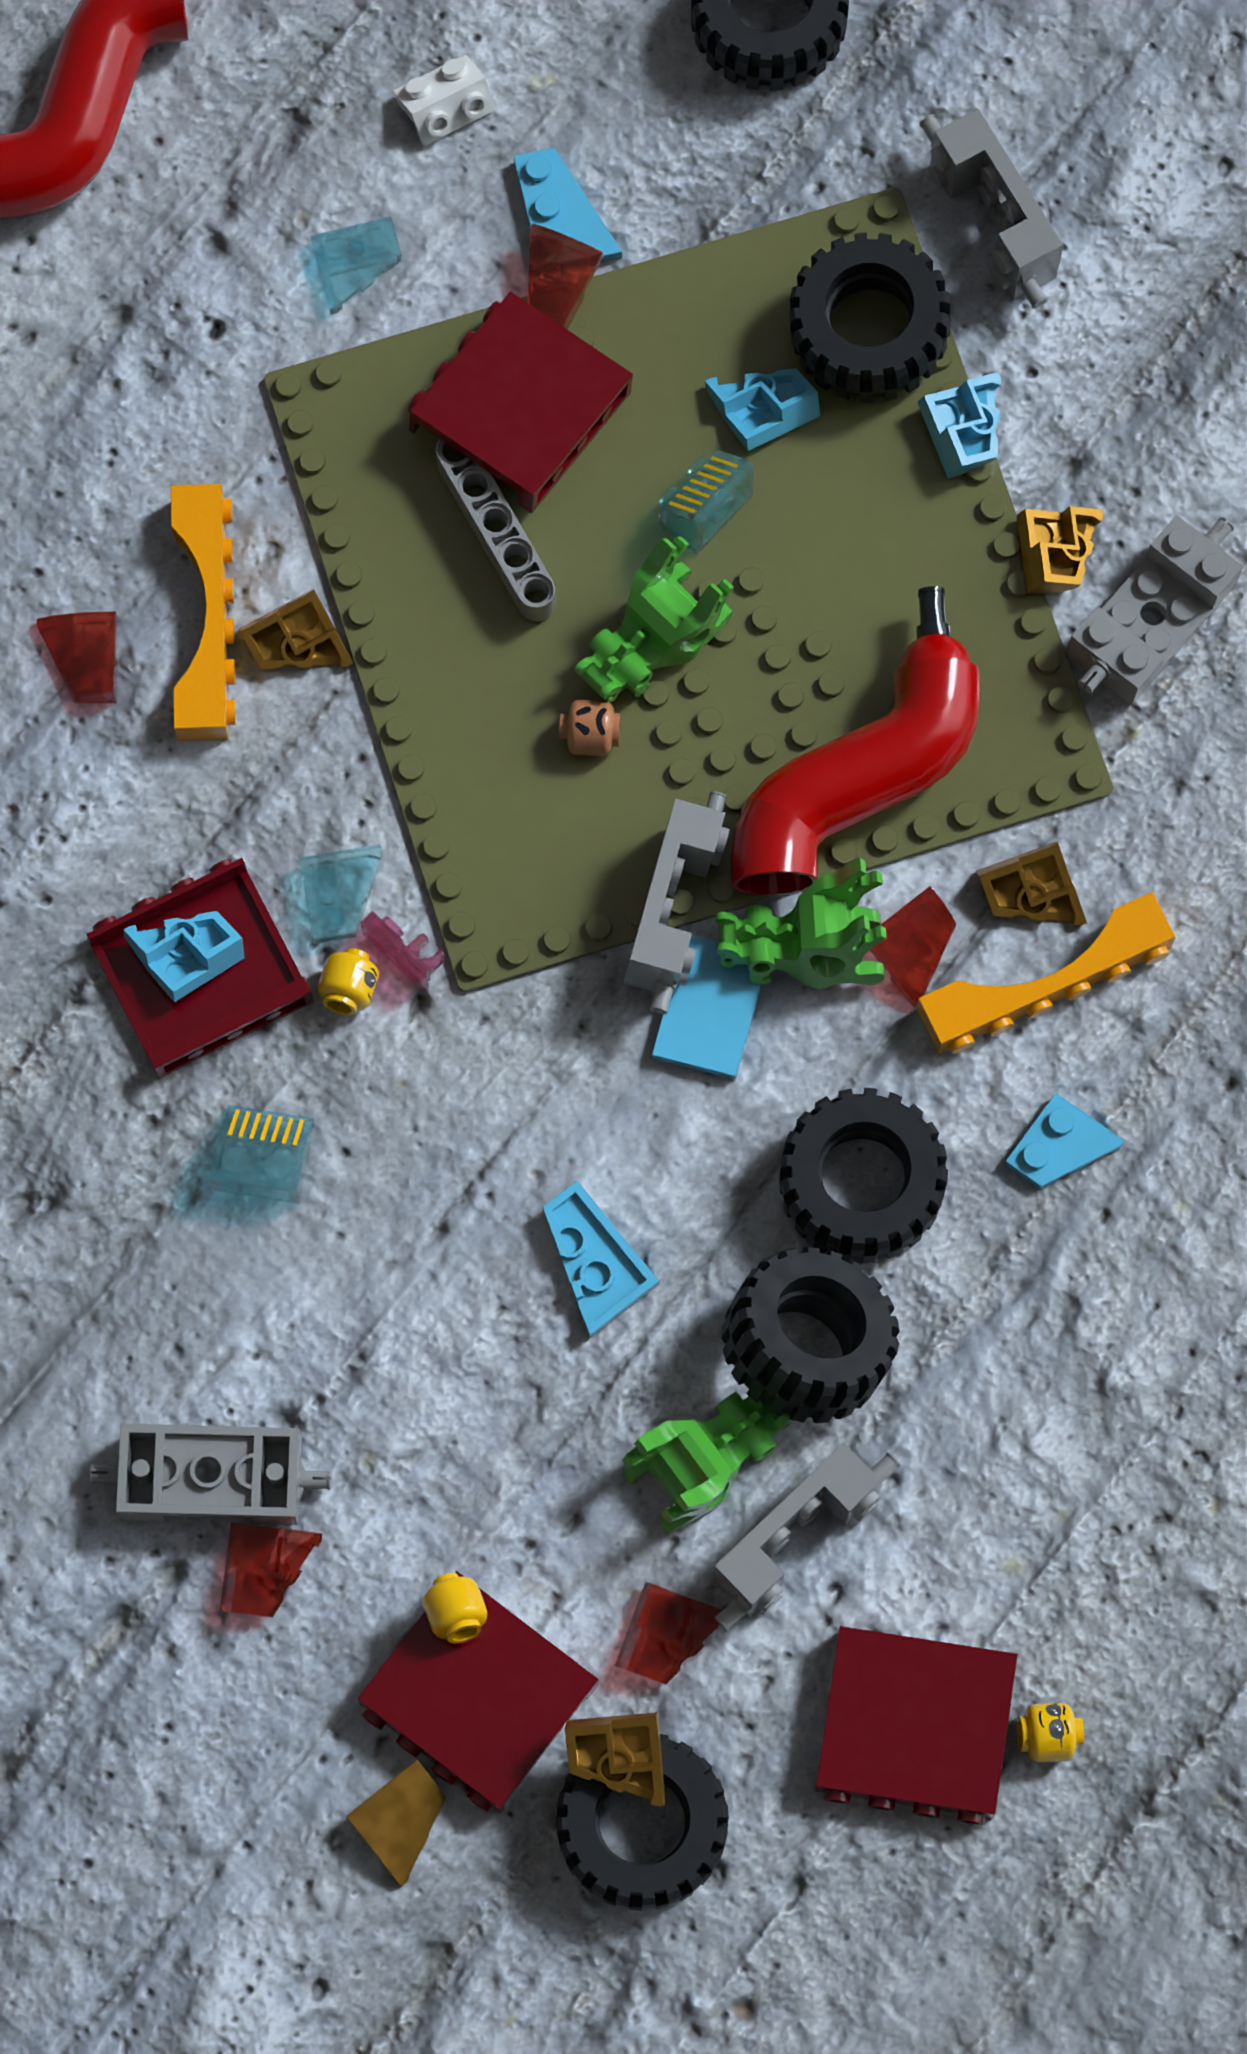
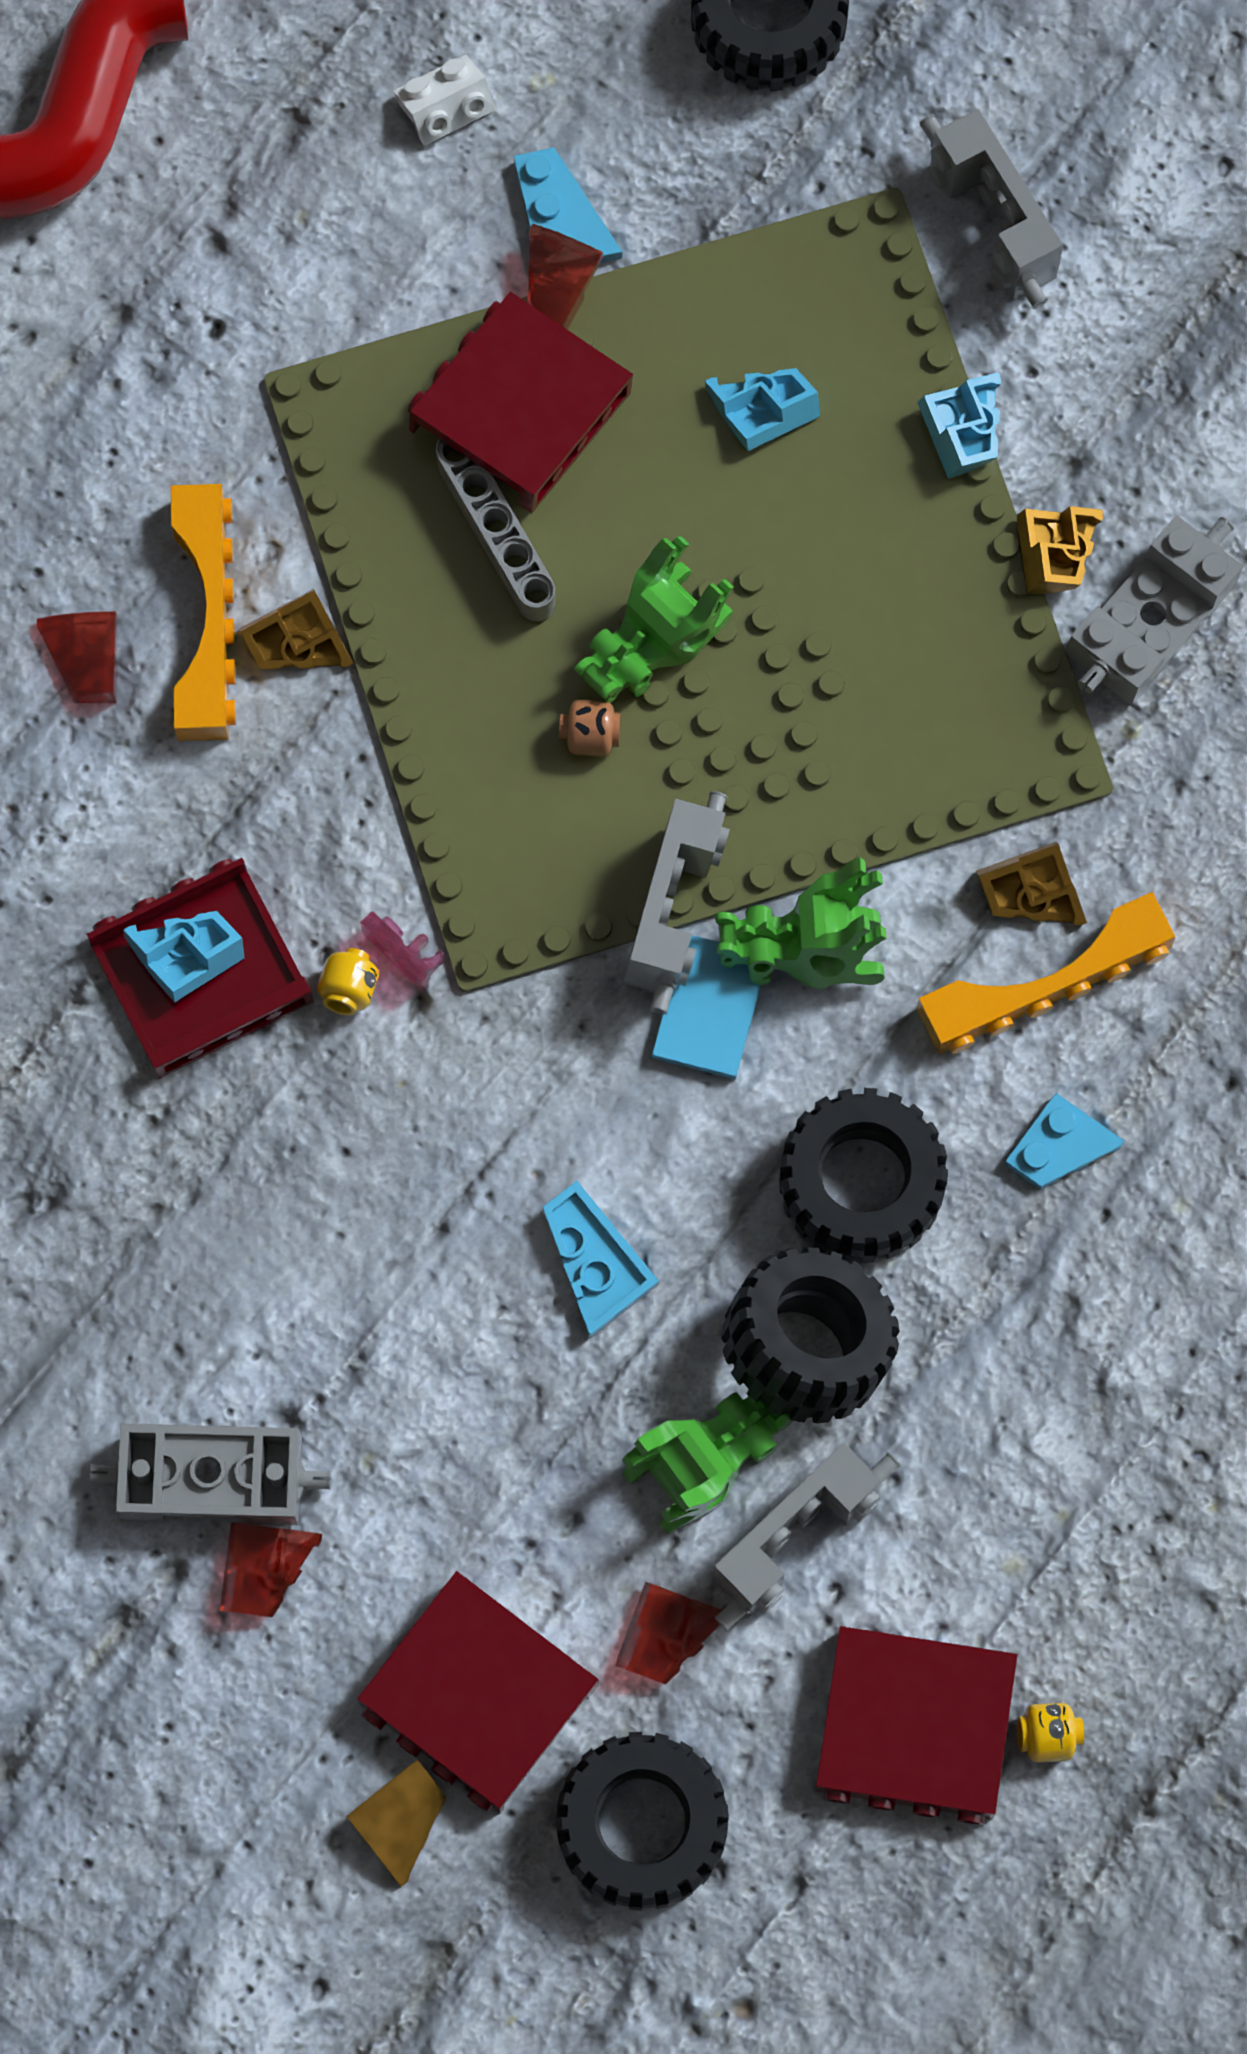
clear light blue slope [210,1105,314,1204] -> none
clear light blue wing [299,844,383,944] -> none
clear light blue wing [310,216,402,315] -> none
yellow head [423,1573,488,1644] -> none
pearl gold slope [565,1712,665,1807] -> none
clear light blue slope [658,449,755,555] -> none
red animal [731,586,980,896] -> none
black tyre [789,232,950,403] -> none
clear red slope [870,886,956,1009] -> none

